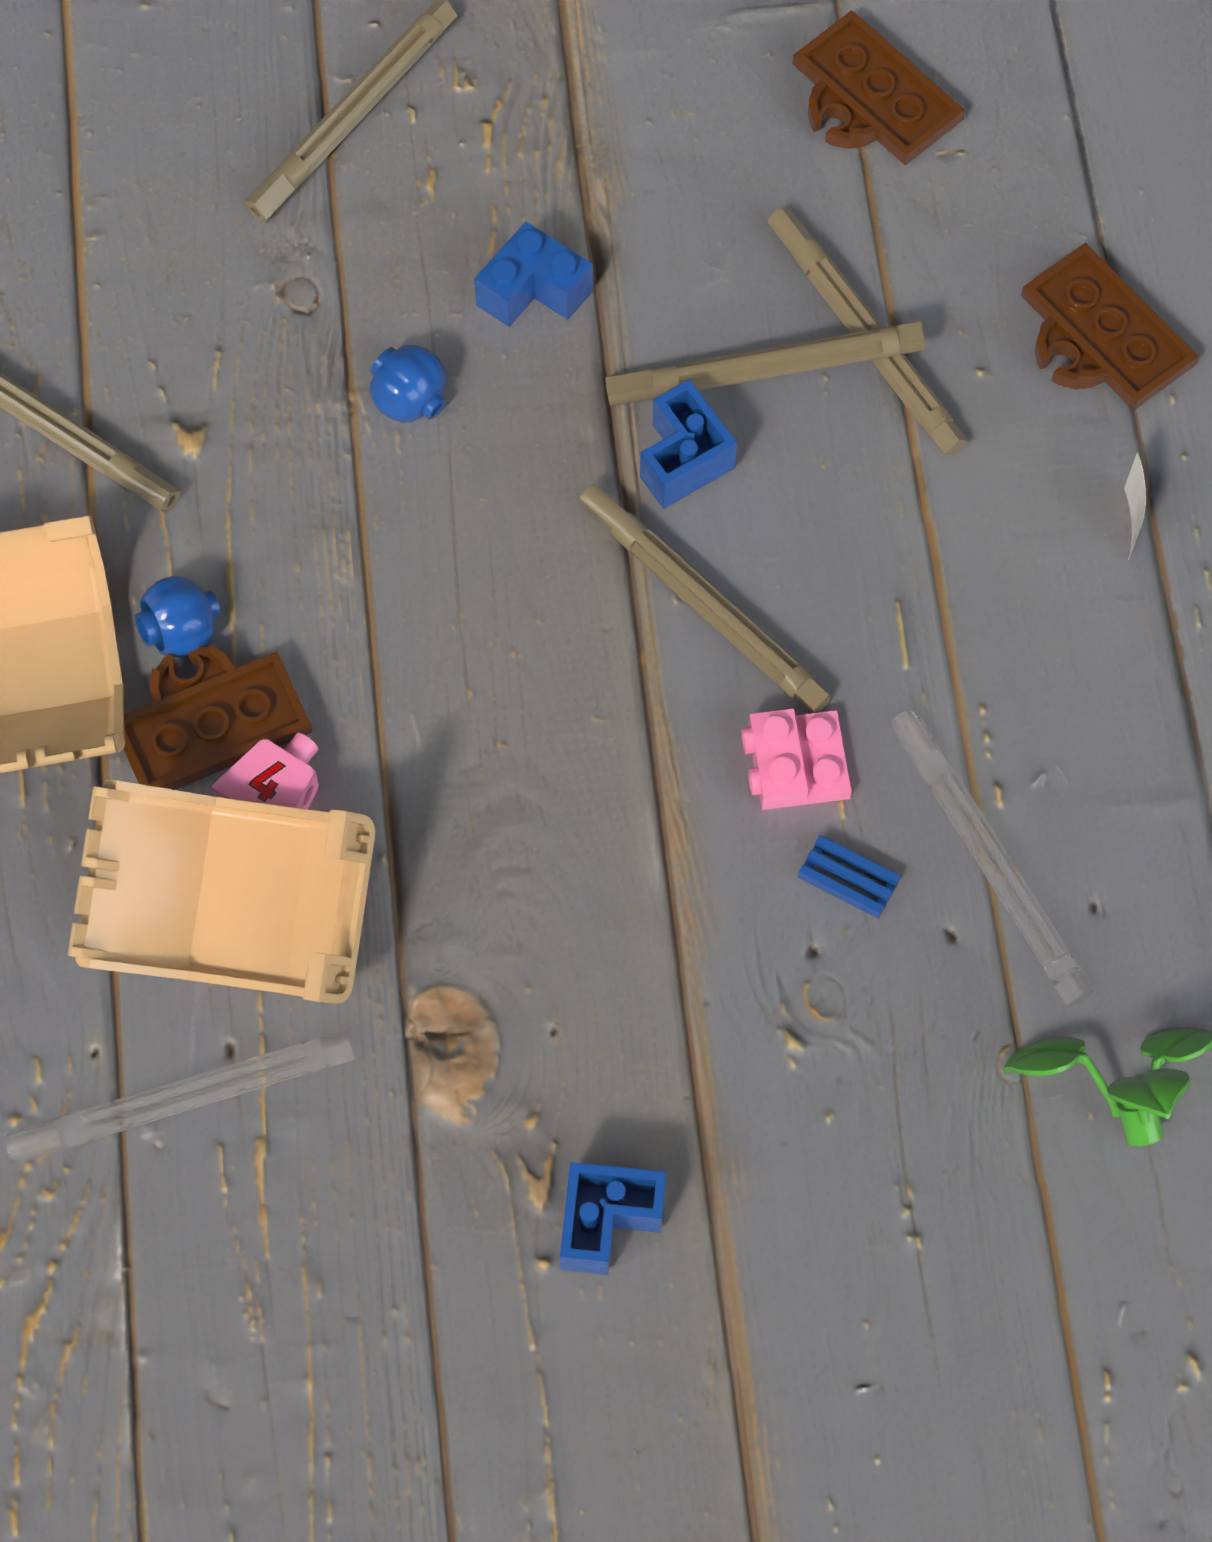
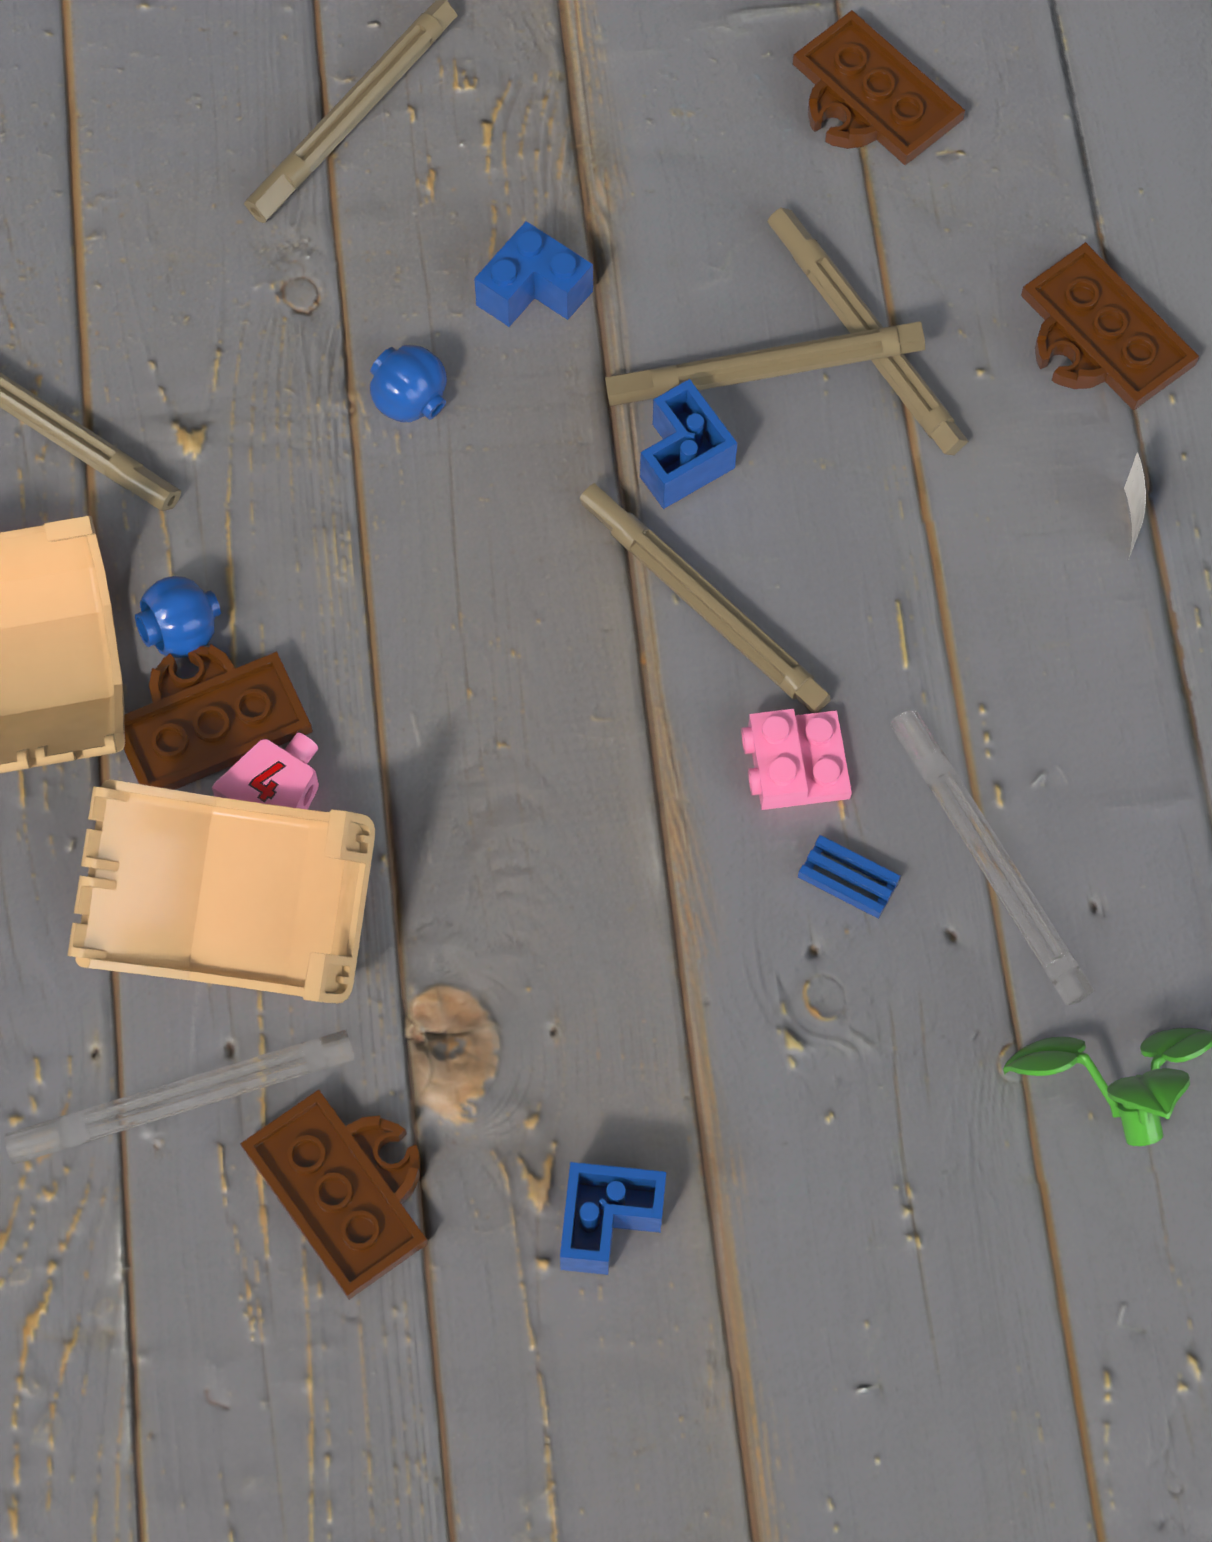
none -> reddish brown plate [240,1089,428,1300]

